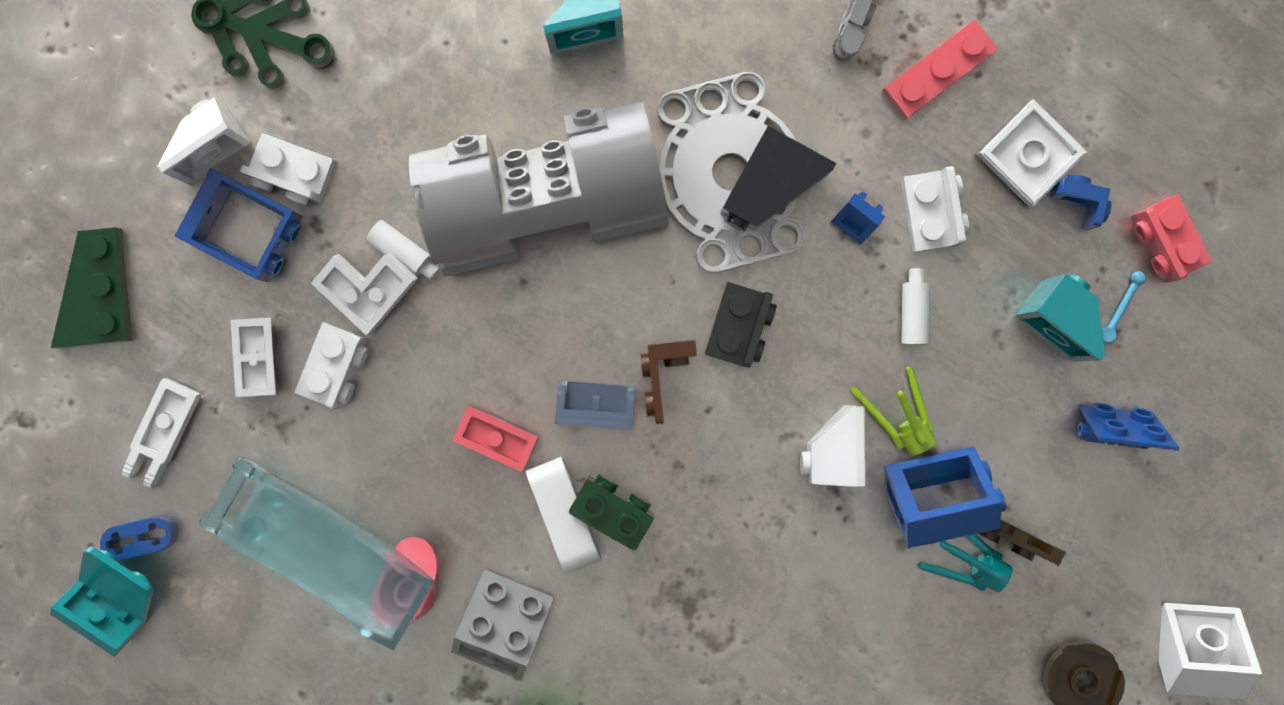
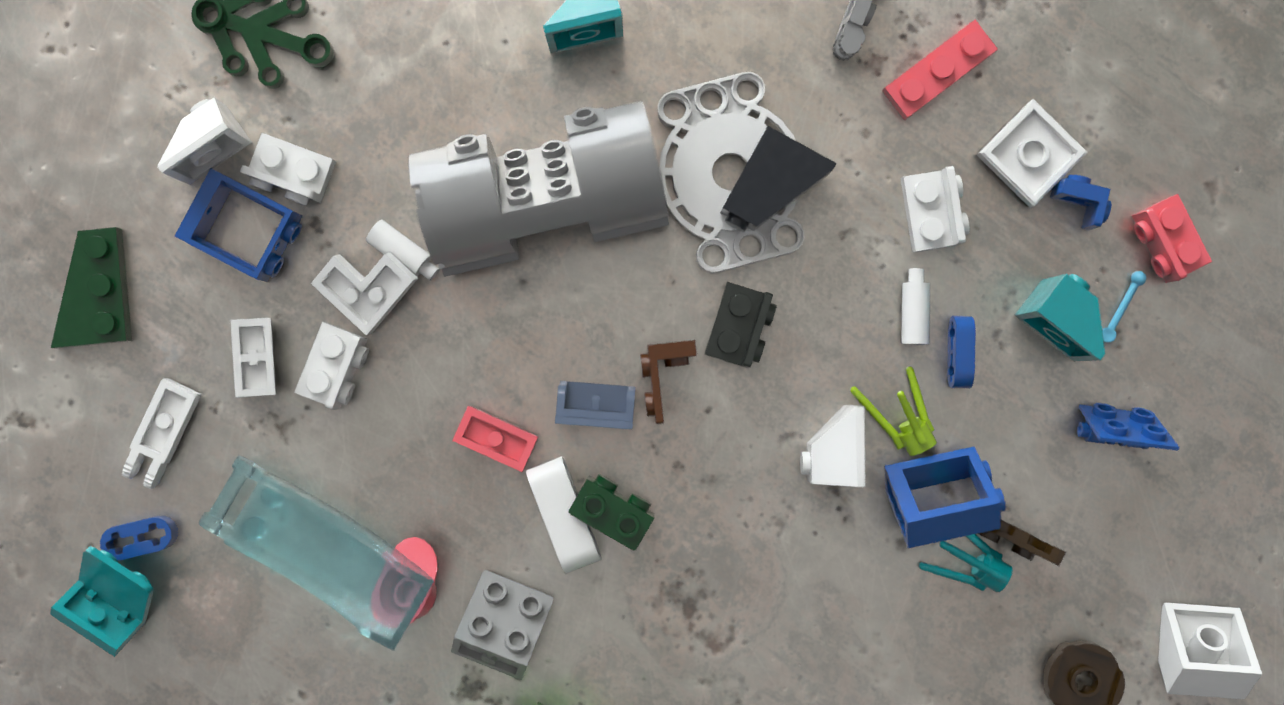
blue tile [831,192,885,245] -> none
none -> blue beam [947,316,976,389]

